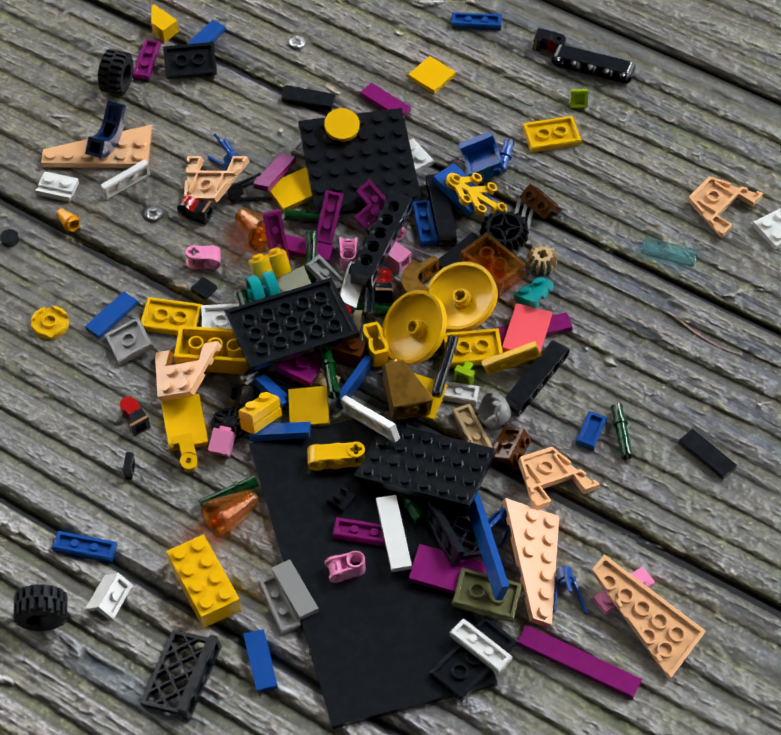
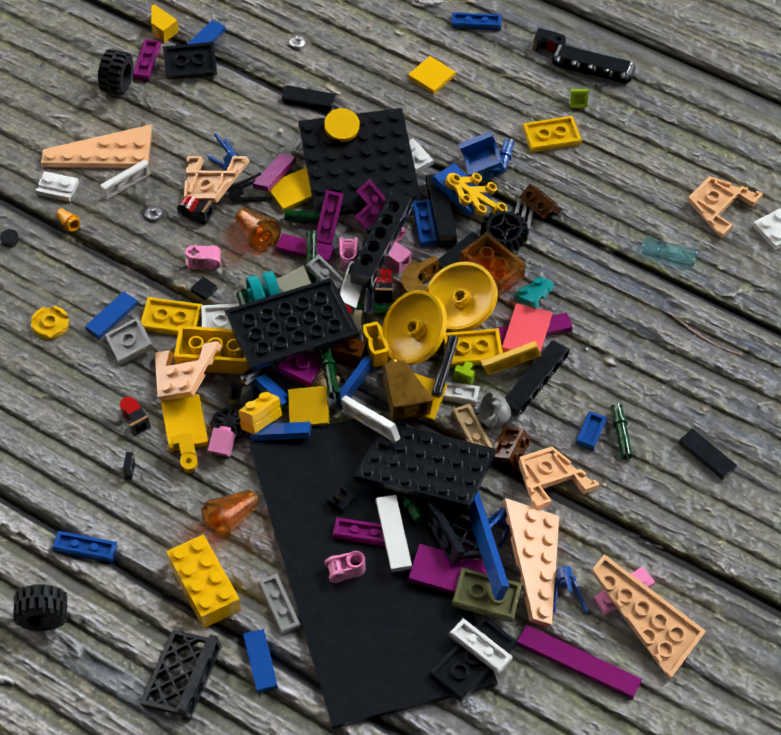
dark blue arch [85,101,126,159] -> none
white panel [86,573,133,620] -> none
dark green pin [199,475,259,511] -> none
yellow brick [248,248,292,281] -> none
magenta tile [261,209,291,264] -> none
light grey tile [271,560,319,620] -> none
yellow piece [307,442,365,471] -> none
magenta tile [360,82,411,117] -> none
tan gear [526,244,558,276] -> none

